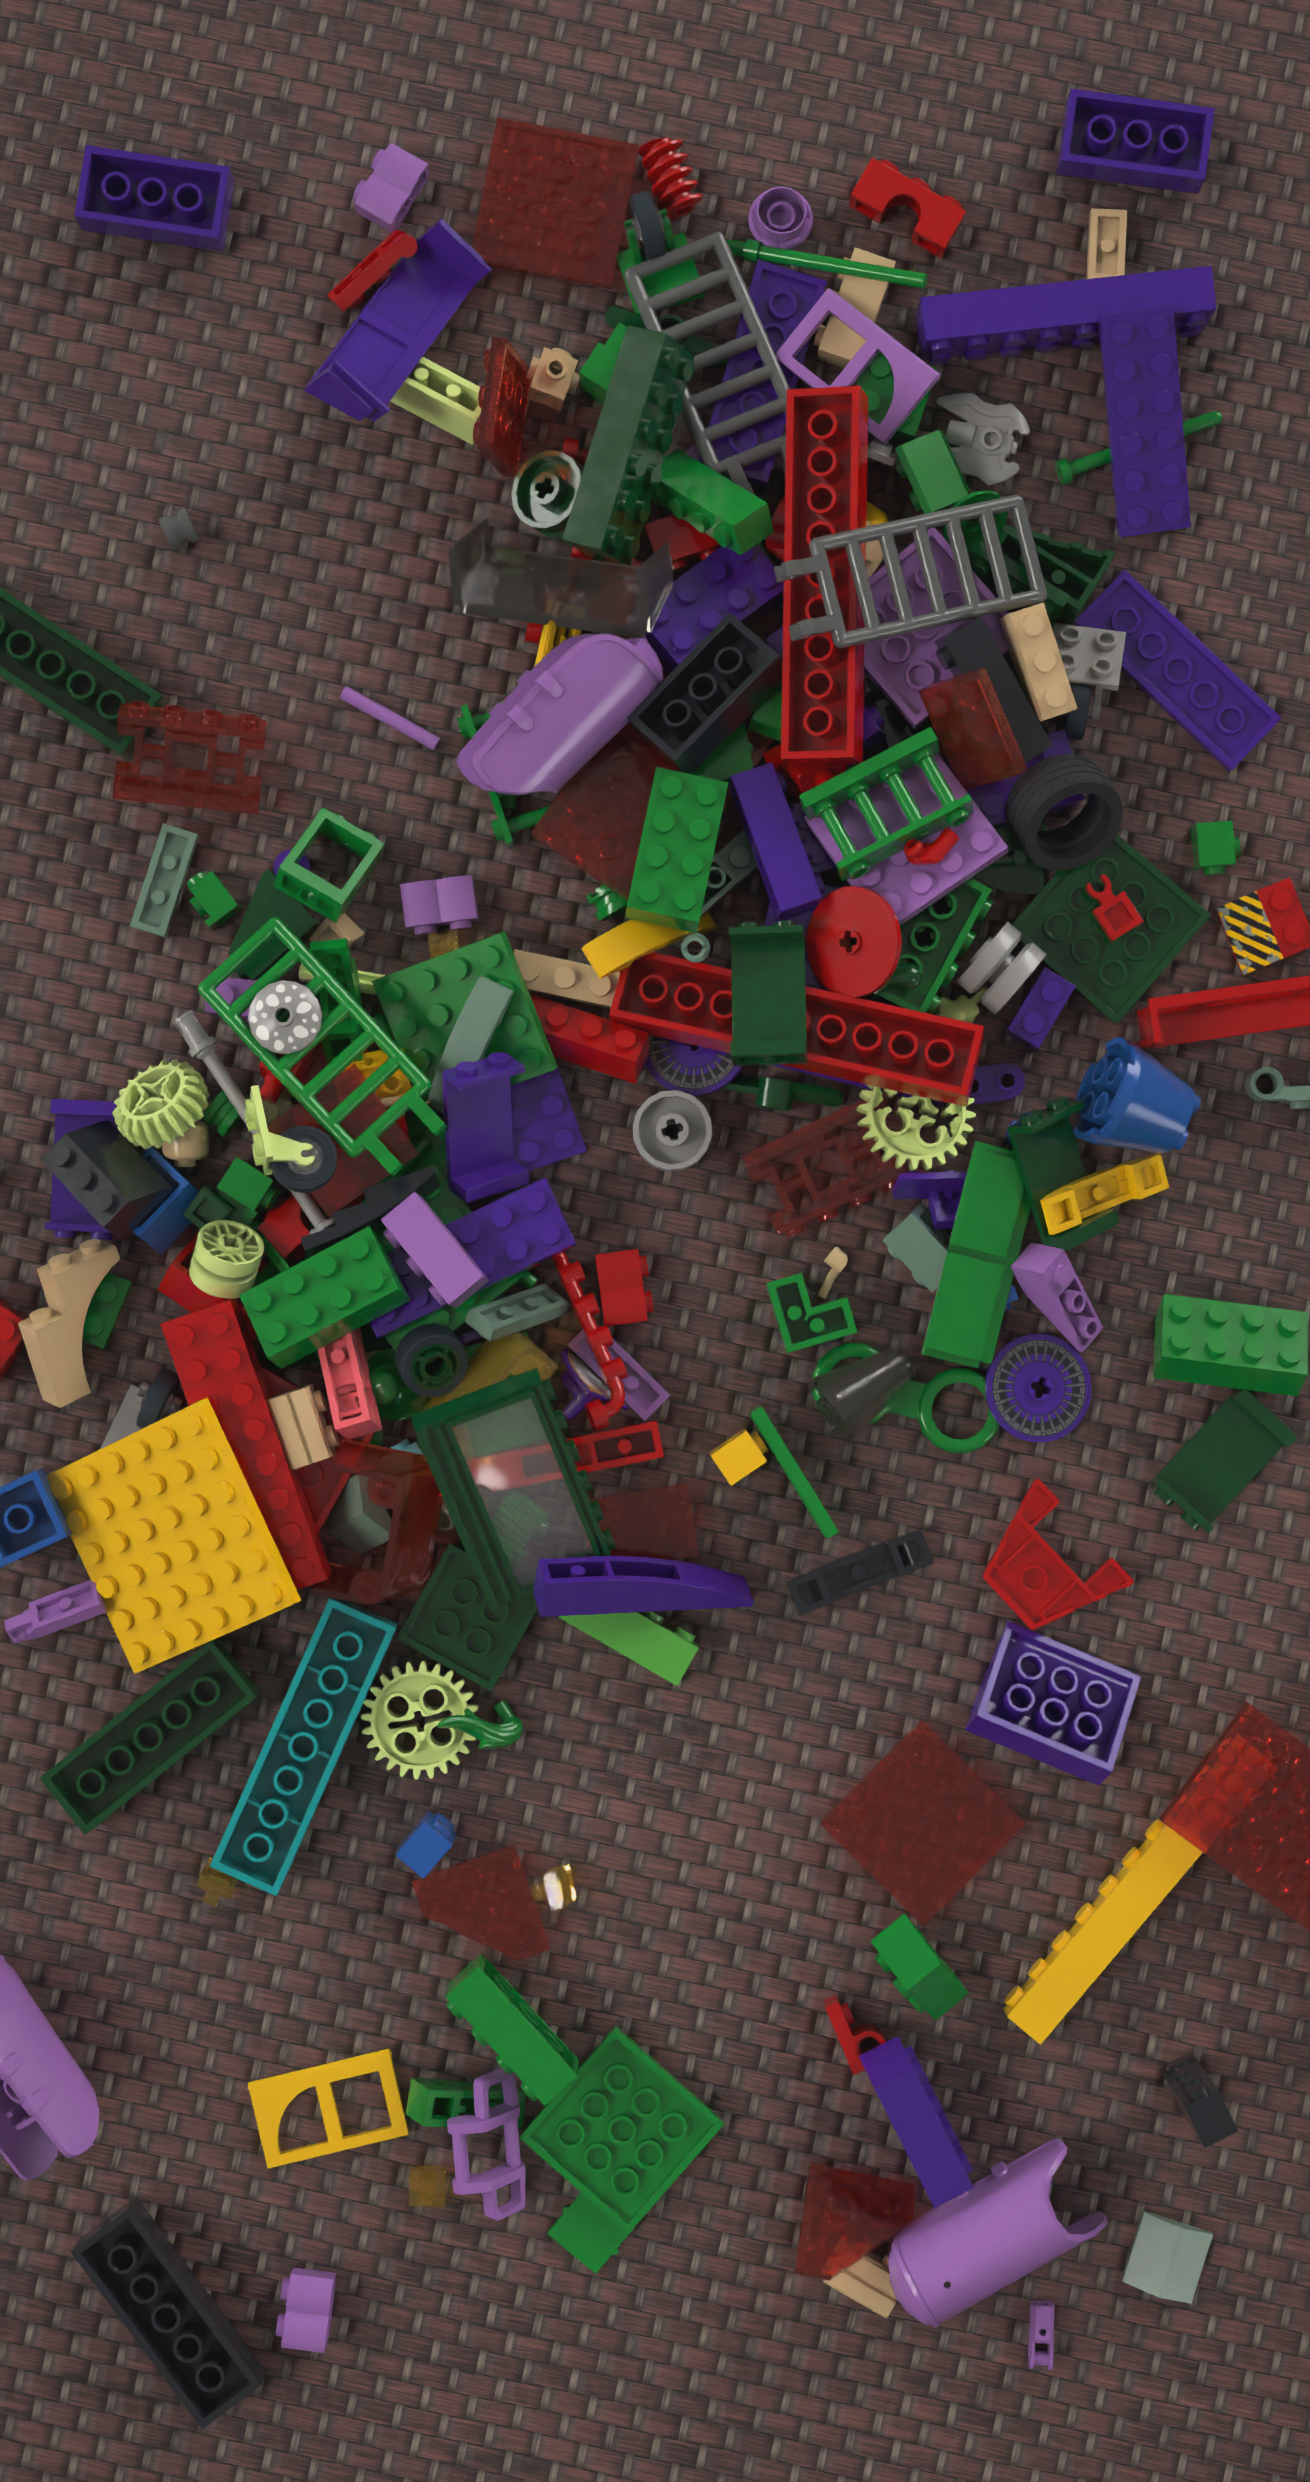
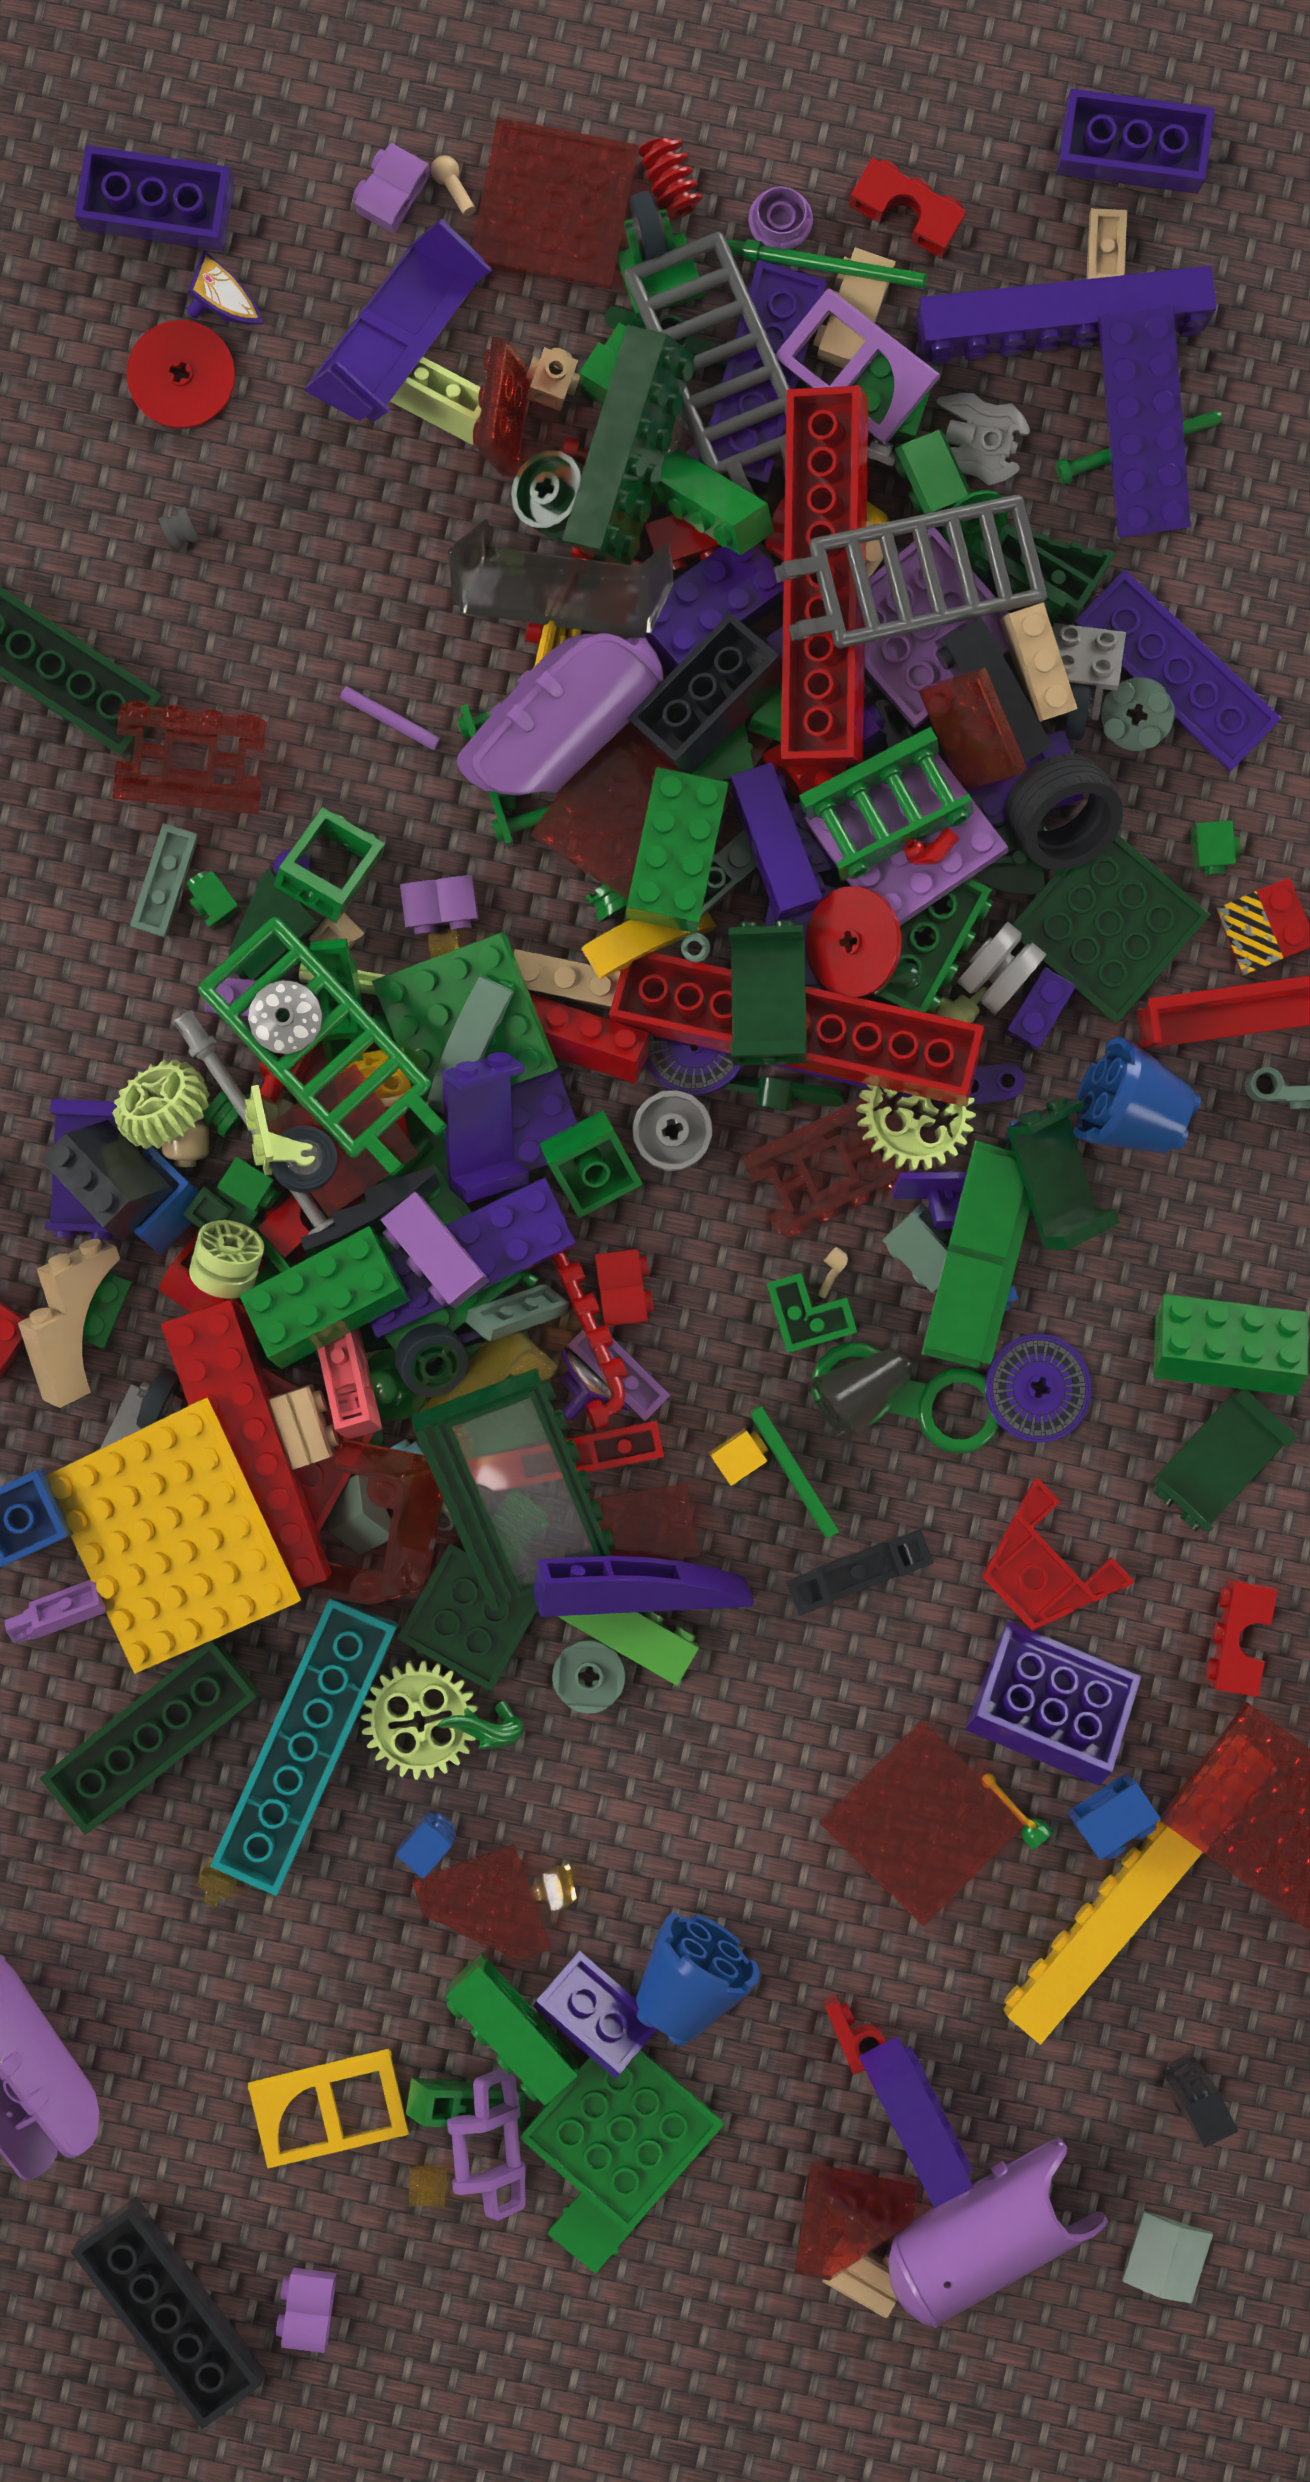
red plate [327,230,418,312] -> none
green brick [871,1914,969,2021] -> none
medium lavender slope [1010,1242,1103,1352] -> none
medium lavender bar [1028,2300,1055,2370] -> none
yellow slope [1040,1153,1169,1235] -> none
red plate [1085,874,1144,942] -> none
none -> red piece [127,320,235,429]
none -> shield [186,250,264,325]
none -> tan bar [431,155,476,217]
none -> plate [533,1951,657,2079]
none -> green brick [539,1110,643,1218]
none -> sand green plate [552,1639,625,1714]
none -> blue cone [636,1912,760,2046]
none -> hinge [981,1773,1053,1850]
none -> blue brick [1066,1772,1161,1860]
none -> sand green plate [1101,677,1175,751]
none -> red arch [1206,1579,1278,1697]

